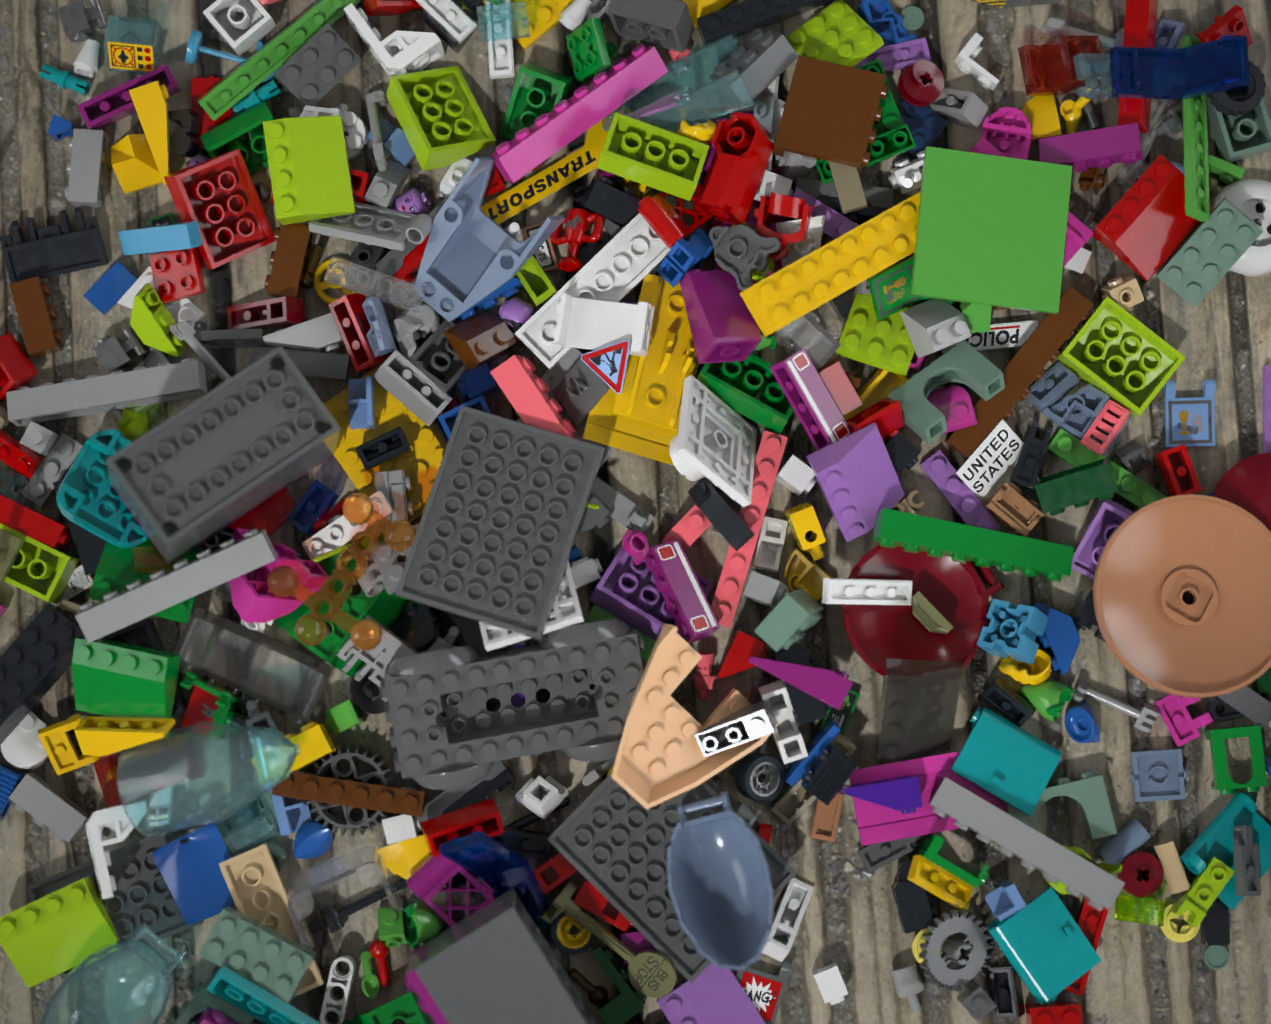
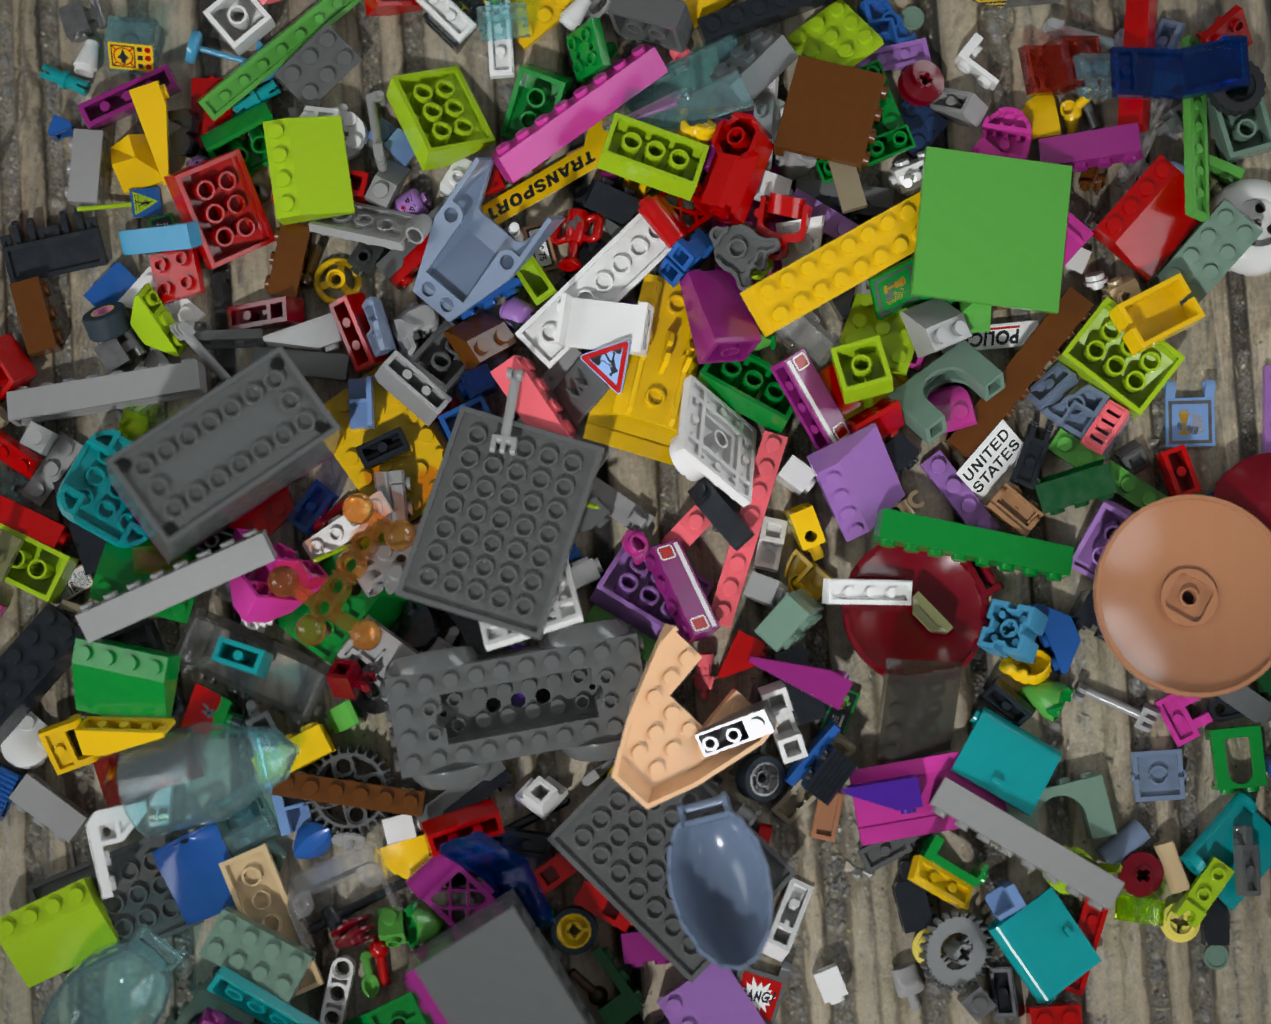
green flag [179,670,241,709] -> none
clear plate [324,256,426,314] -> none
white bracket [344,3,445,78] -> none
olive piece [542,879,677,998] -> none
blue piece [1065,700,1100,743] -> none
none -> piece [76,187,163,218]
none -> black wheel [82,301,131,342]
none -> teal brick [211,636,274,679]
none -> dark red brick [325,658,377,700]
none -> light grey piece [331,832,366,851]
none -> dark red piece [331,914,377,948]
none -> light grey hinge [490,368,524,456]
none -> lime piece [830,335,894,408]
none -> white plate [1083,271,1109,290]
none -> yellow piece [1108,273,1206,356]

